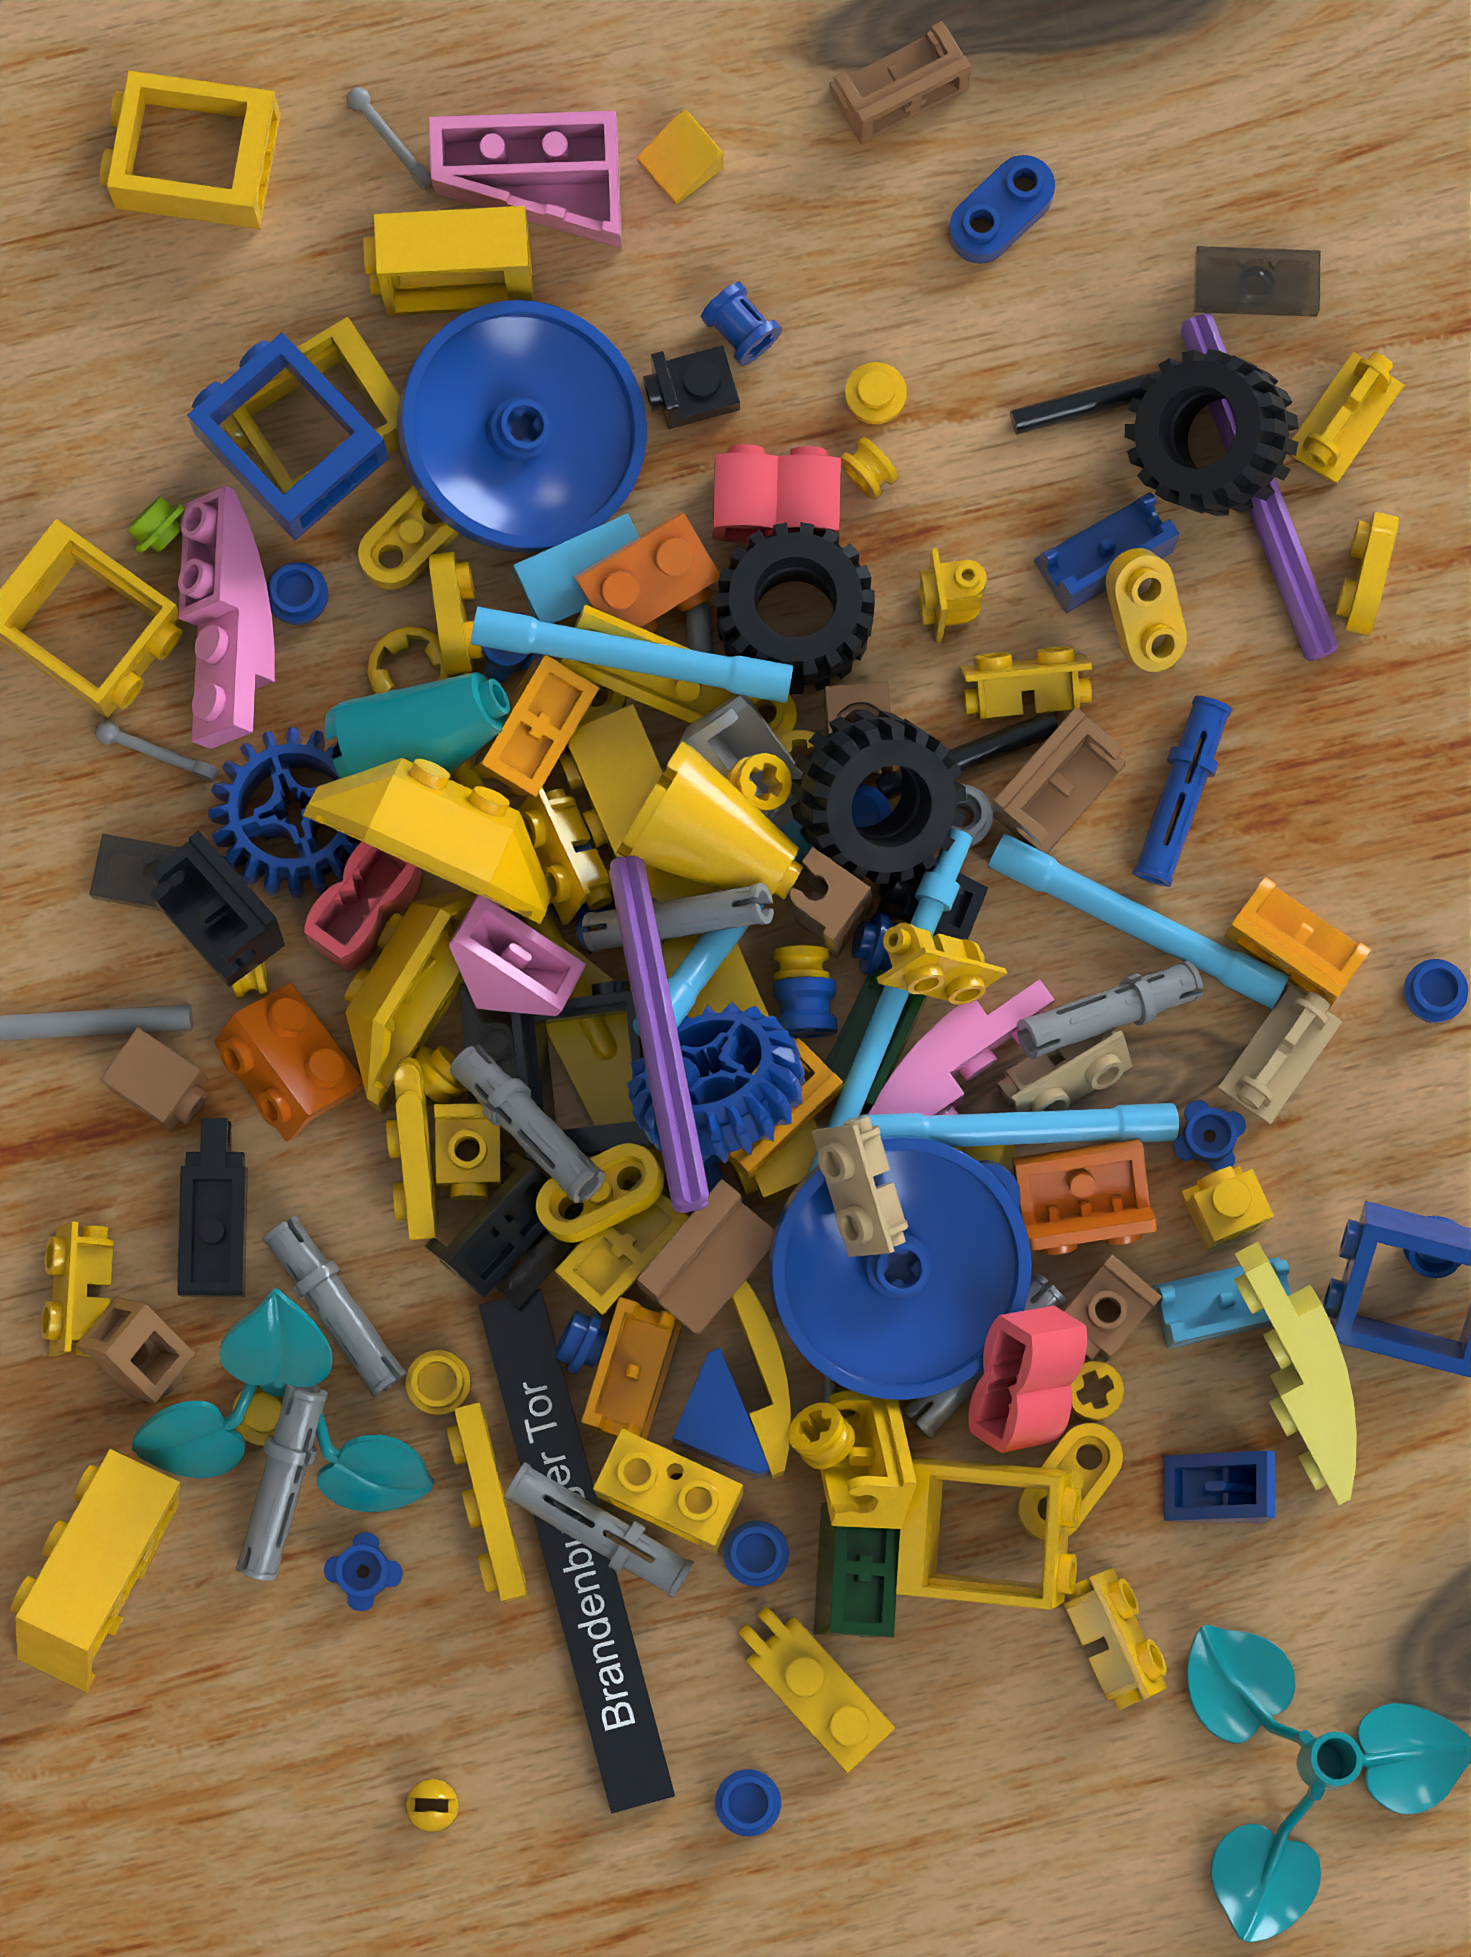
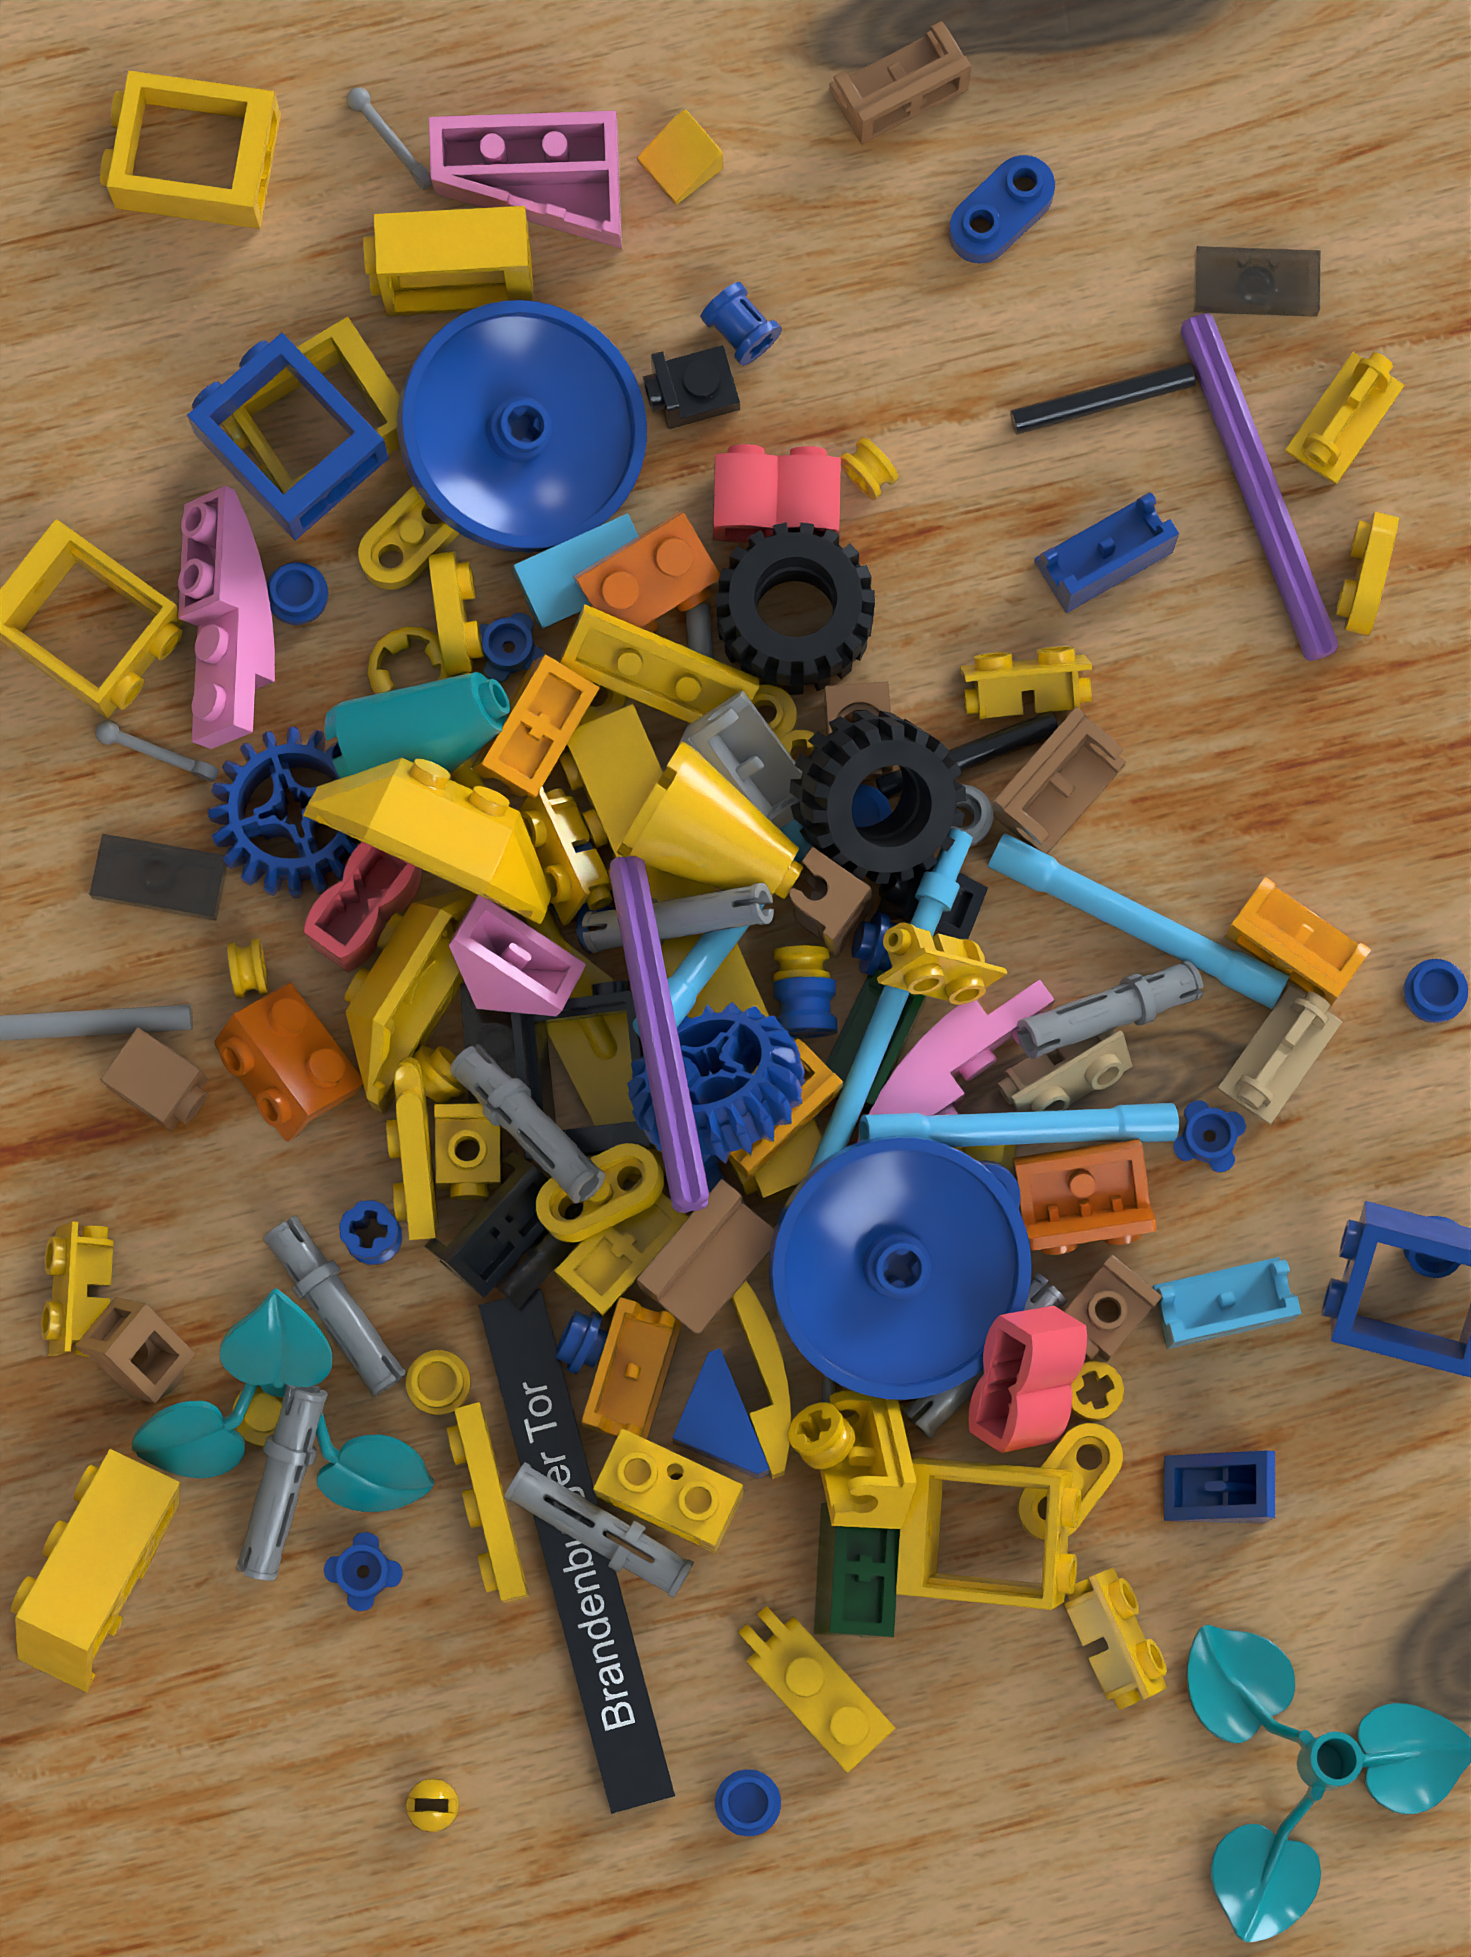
lime plate [126,495,185,553] -> none
black hinge [150,830,285,987] -> none
black hinge [177,1118,248,1297] -> none
medium azure piece [471,606,793,703] -> none
blue plate [724,1521,789,1587] -> none
yellow bush [727,753,792,812] -> none
tan hinge [811,1115,908,1257] -> none
yellow plate [845,362,907,424] -> none
yellow hinge [917,548,987,643] -> none
yellow plate [1105,548,1187,672] -> none
black tyre [1125,349,1299,516] -> none
blue pin [1133,696,1232,887] -> none
yellow brick [1180,1166,1274,1251] -> none
light yellow slope [1234,1242,1357,1505] -> none
none -> blue bush [339,1200,402,1265]

